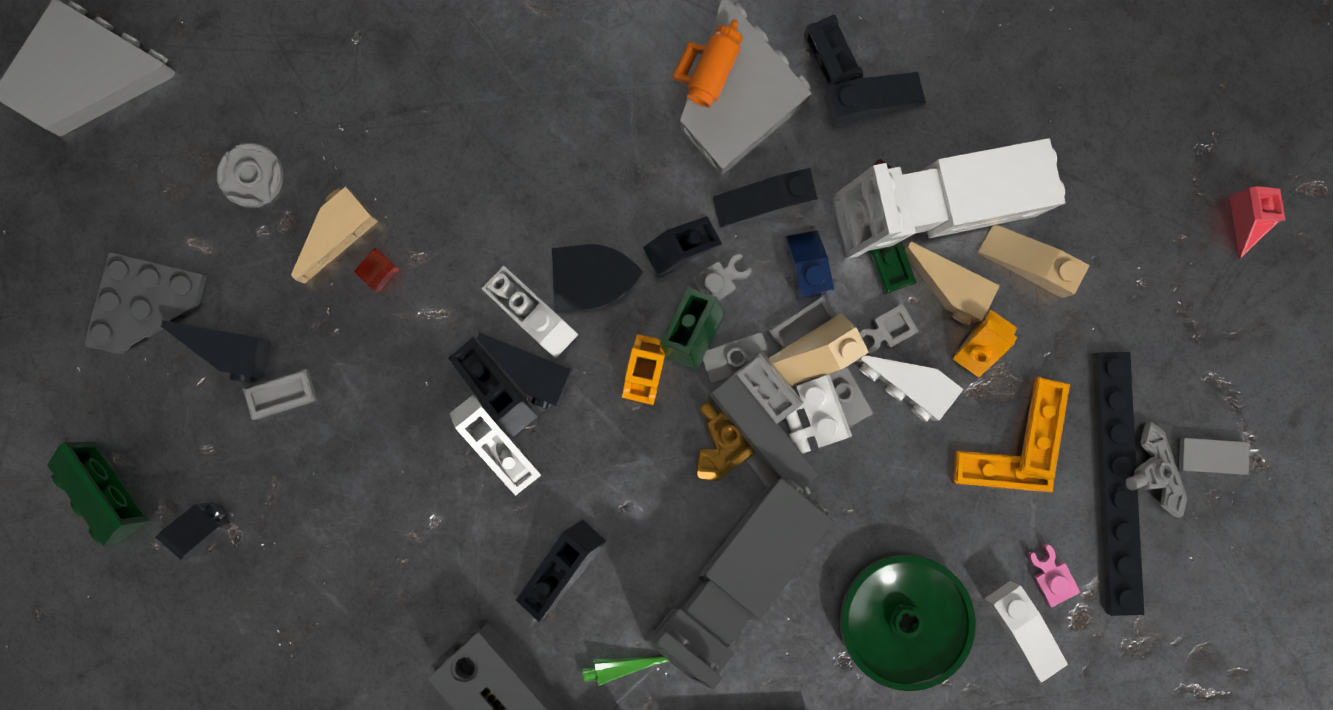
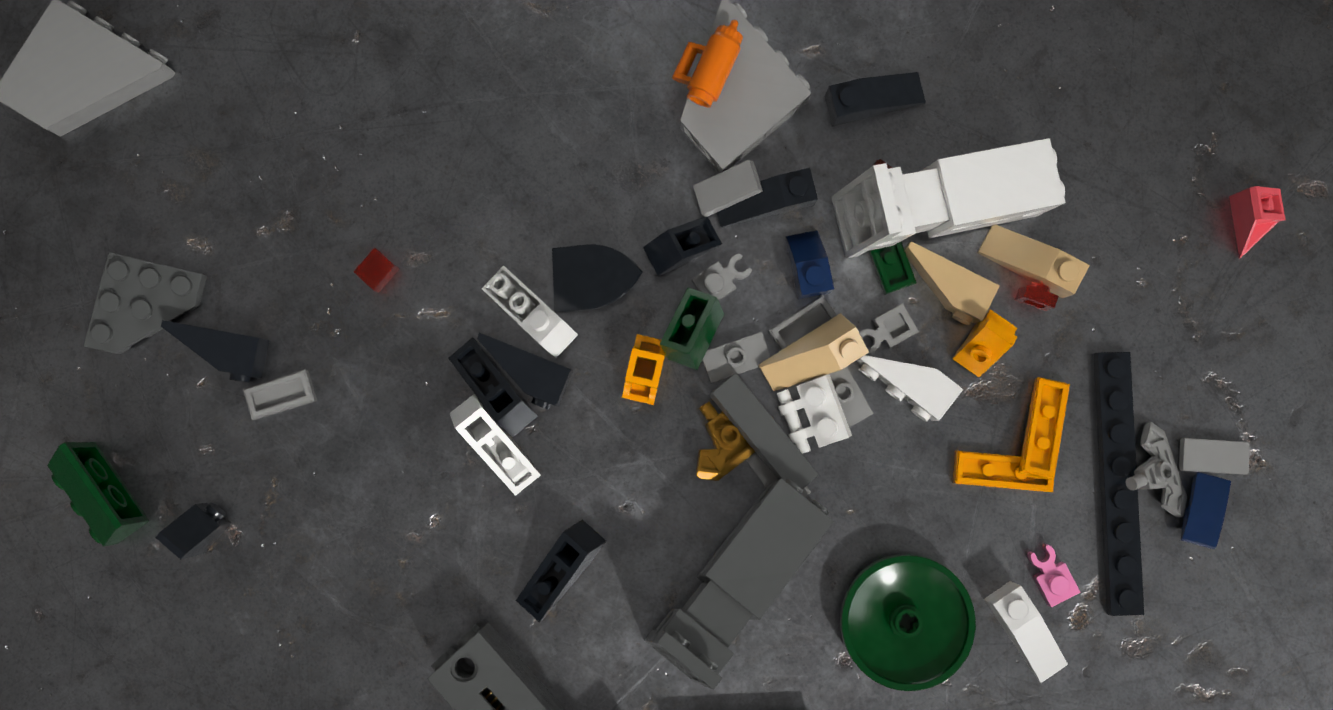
light grey tile [217,143,283,208] -> none
tan slope [291,186,378,284] -> none
bright green piece [582,655,669,686] -> none
light grey plate [735,351,804,424] -> none
black hinge [804,15,864,87] -> none
none -> light grey tile [693,159,763,217]
none -> clear red plate [1015,282,1059,311]
none -> dark blue slope [1181,472,1231,549]

